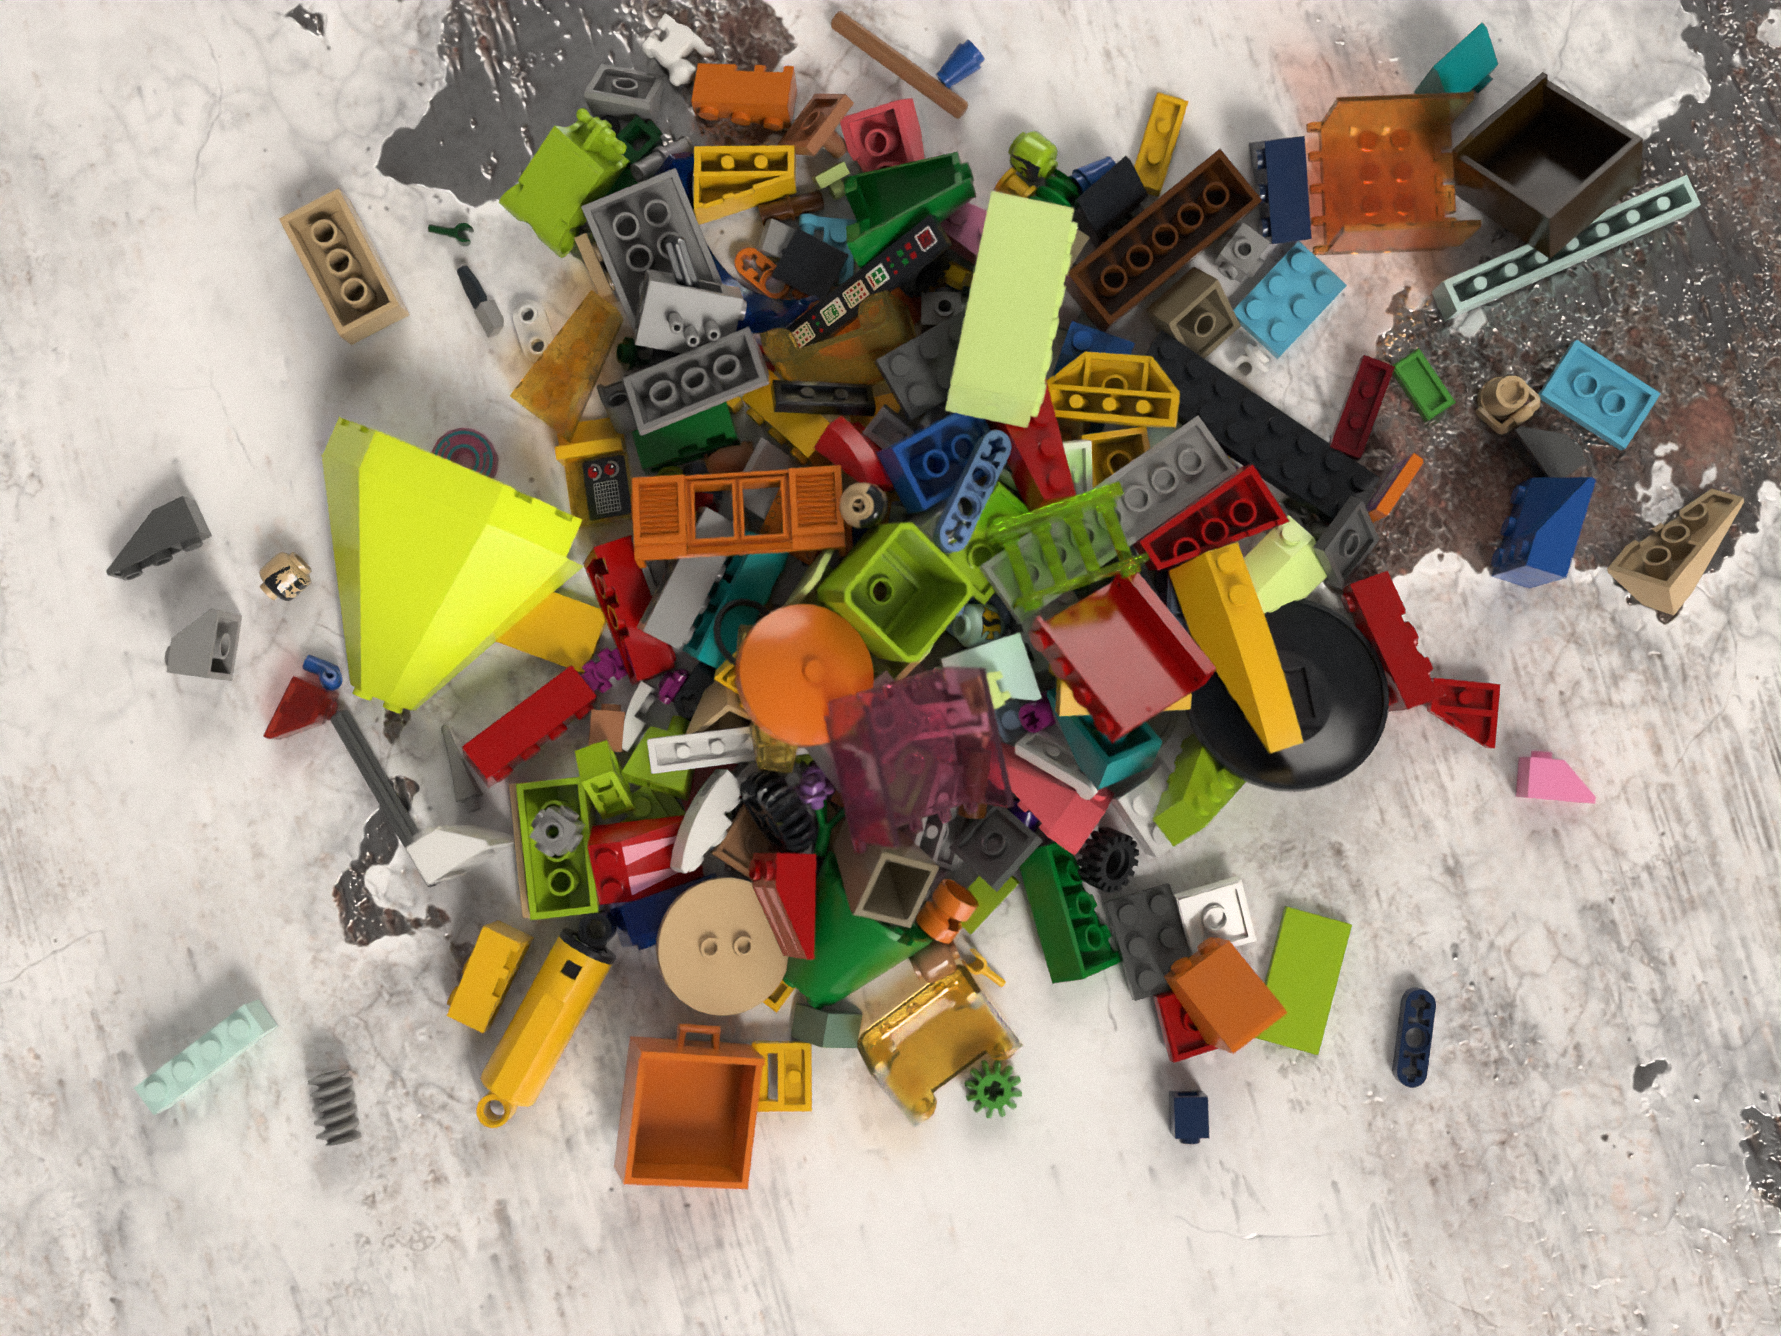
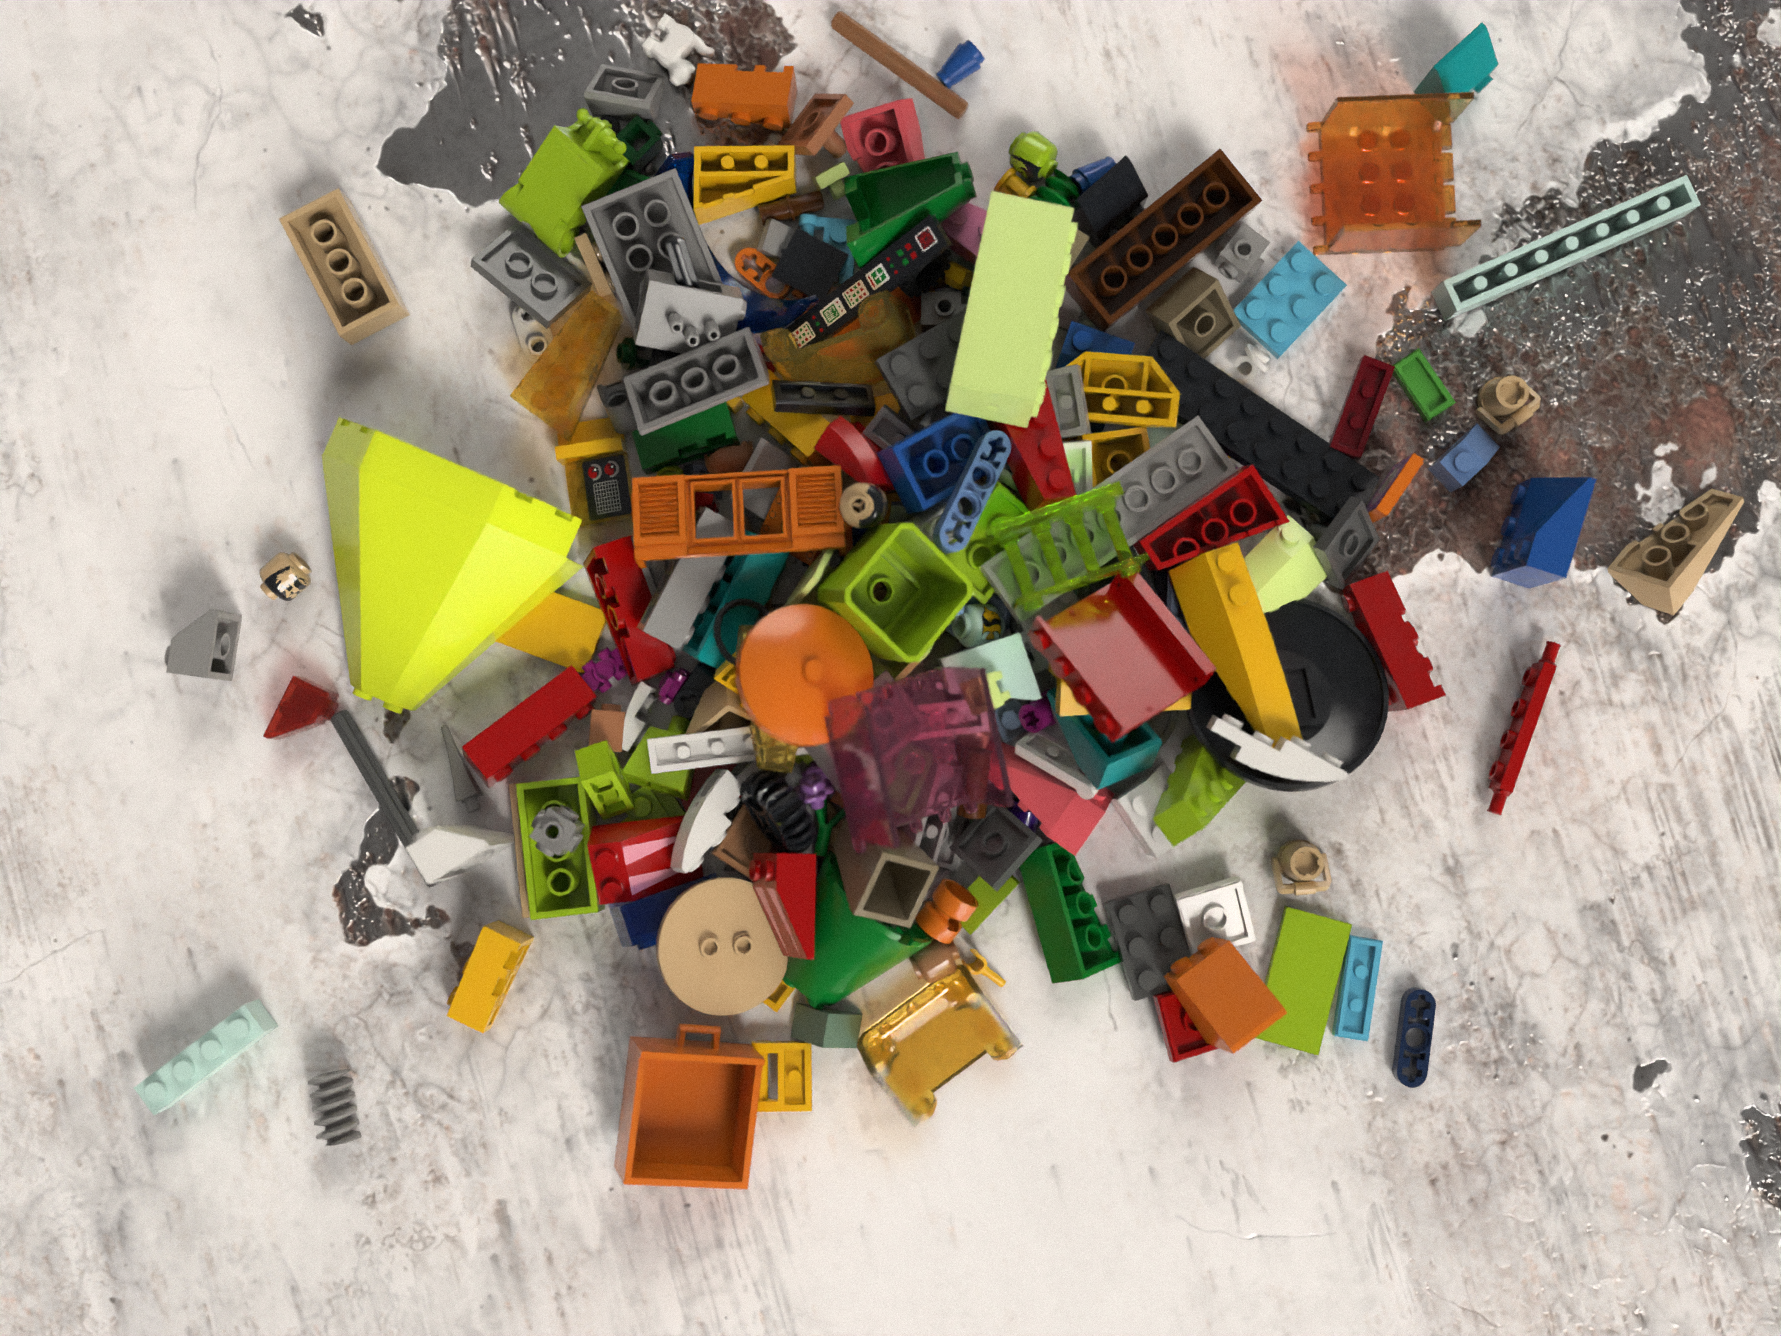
dark grey slope [106,496,212,581] -> none
blue arm [302,654,343,691] -> none
dark green hand [428,223,474,247] -> none
clear pink tile [431,428,499,479] -> none
piece [457,266,504,338] -> none
yellow piece [476,910,617,1128] -> none
light grey pin [630,135,694,183] -> none
bright green gear [965,1059,1022,1118] -> none
black tyre [1077,827,1139,893] -> none
yellow tile [1134,92,1189,197] -> none
dark blue brick [1169,1091,1209,1144] -> none
dark blue wedge [1249,136,1312,244] -> none
red wing [1427,677,1501,749] -> none
dark brown container [1452,72,1643,259] -> none
dark grey slope [1504,426,1587,478] -> none
bright pink slope [1516,751,1596,804] -> none
medium azure plate [1539,339,1661,451] -> none
none -> dark grey plate [470,222,592,329]
none -> light grey plate [1046,364,1091,439]
none -> white slope [1206,714,1349,782]
none -> tan piece [1271,839,1332,895]
none -> medium azure tile [1332,935,1383,1042]
none -> medium blue slope [1428,423,1500,492]
none -> red plate [1487,641,1561,815]

